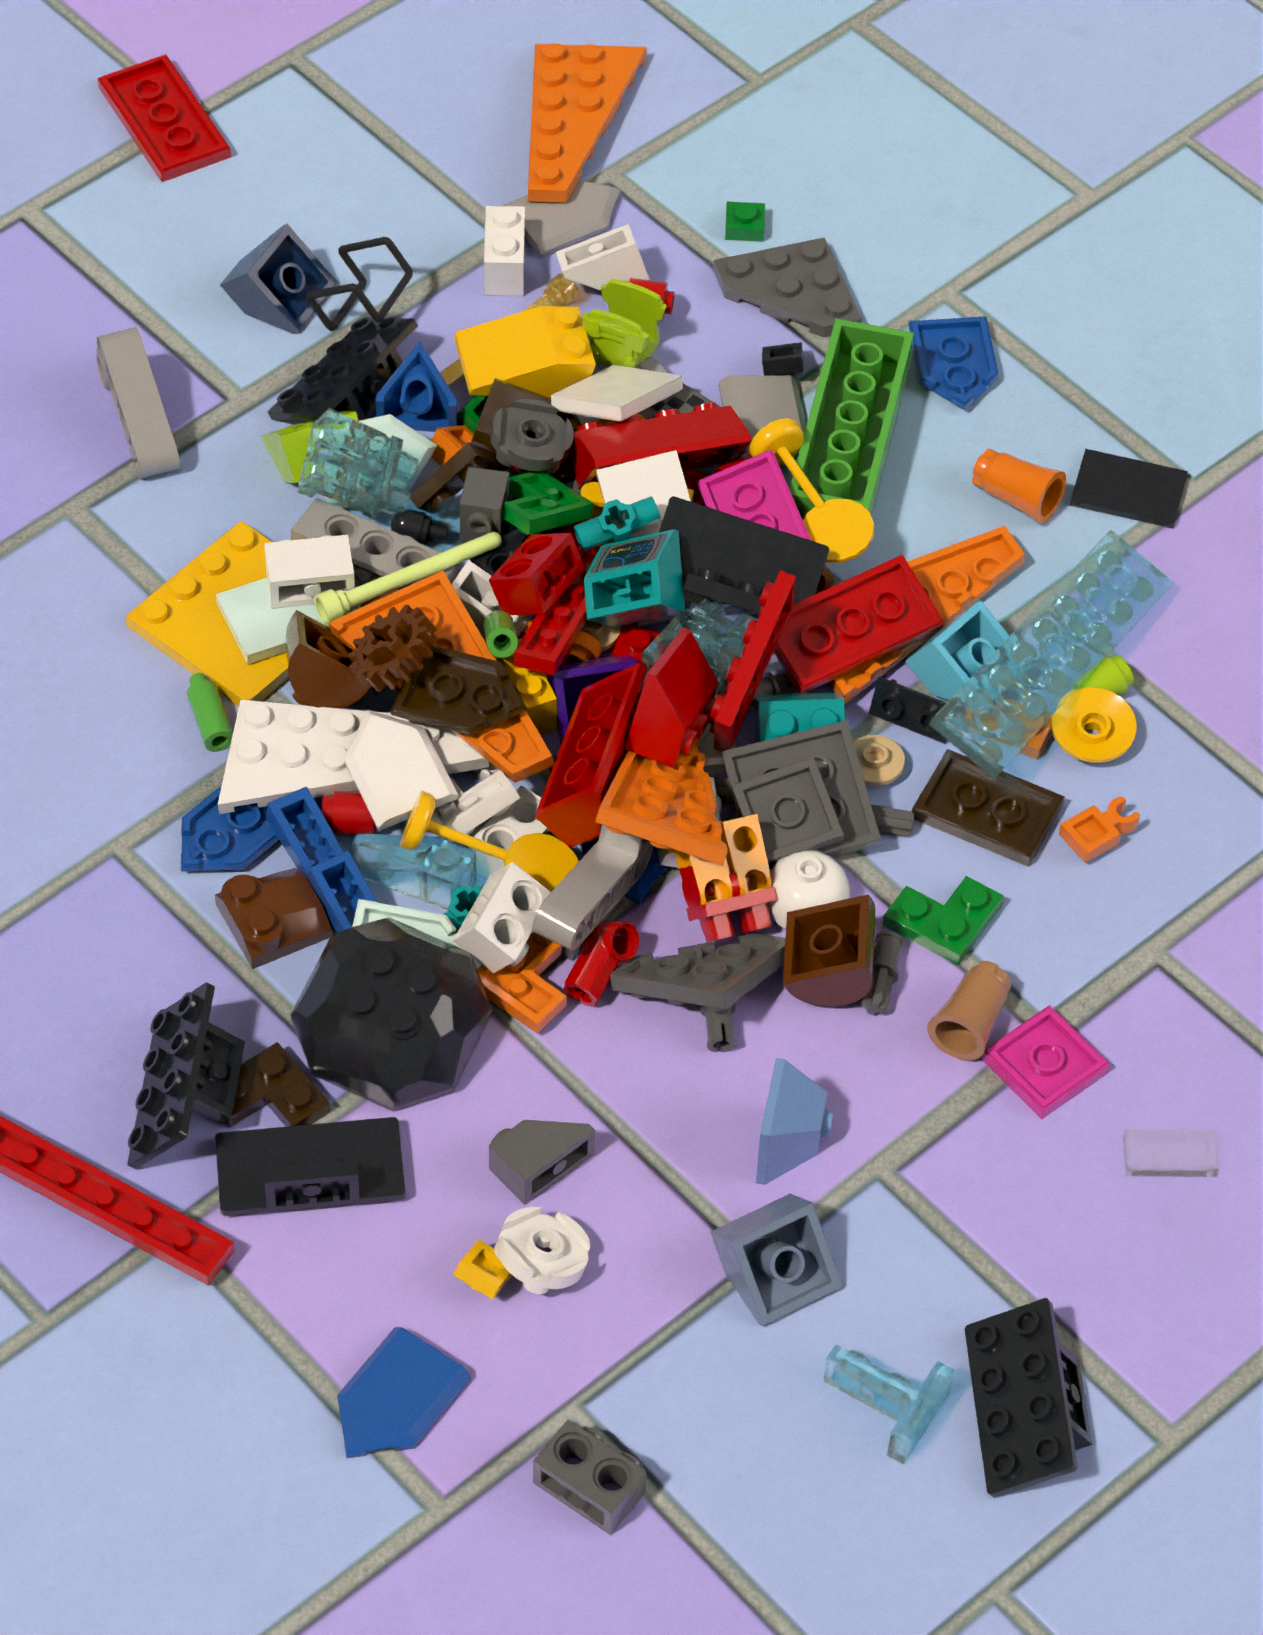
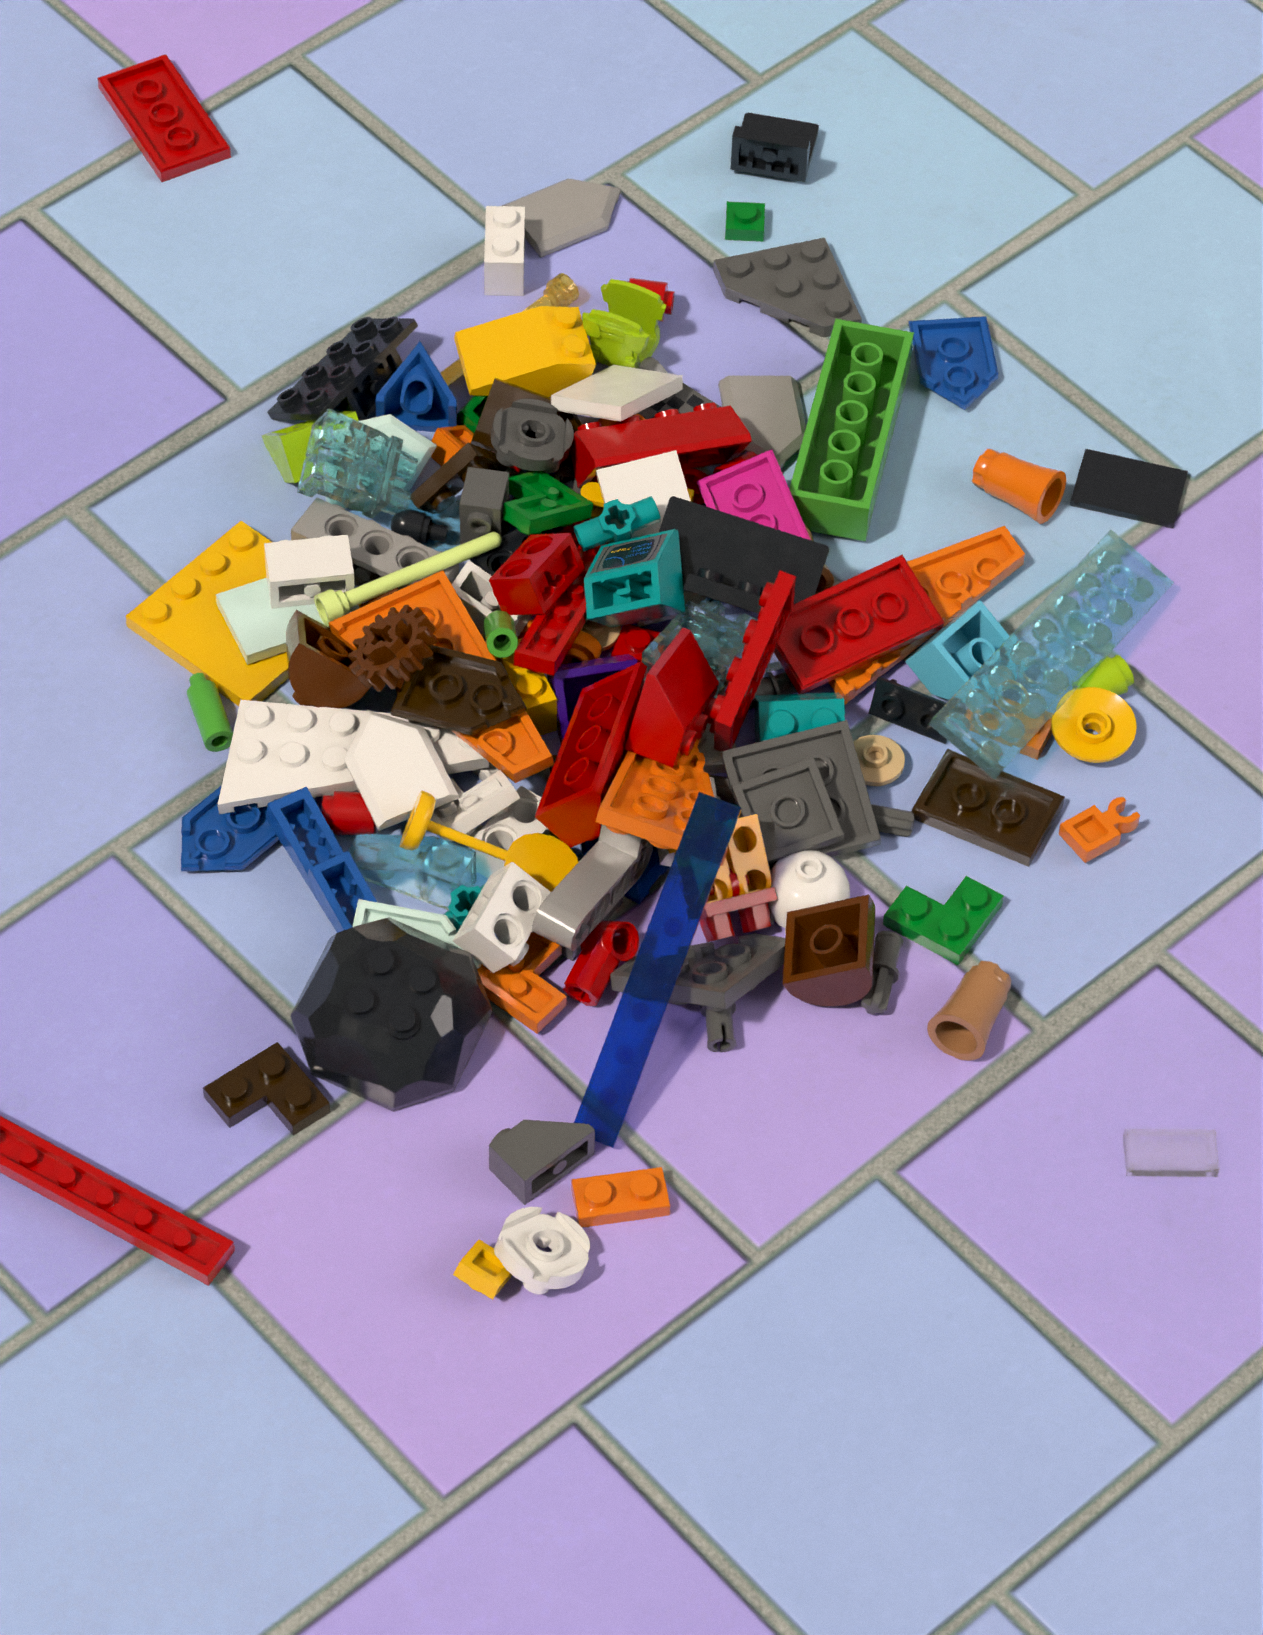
light grey beam [96,327,180,479] -> none
black bracket [127,982,245,1169] -> none
reddish brown slope [215,868,333,970] -> none
black bracket [215,1117,406,1216] -> none
dark blue slope [220,224,337,334] -> none
black piece [305,237,413,331] -> none
blue tile [337,1327,471,1458] -> none
orange wing [528,43,647,203] -> none
dark grey brick [533,1419,646,1535] -> none
white slope [556,224,650,290] -> none
sand blue slope [710,1194,843,1326] -> none
yellow piece [749,418,875,563] -> none
medium blue slope [756,1058,834,1185] -> none
black plate [762,342,804,376] -> none
clear light blue bracket [823,1344,954,1465] -> none
black bracket [964,1298,1092,1498] -> none
dark pink tile [981,1005,1110,1119] -> none
none -> orange plate [571,1167,670,1228]
none -> clear blue tile [574,792,742,1149]
none -> black bracket [730,113,819,182]

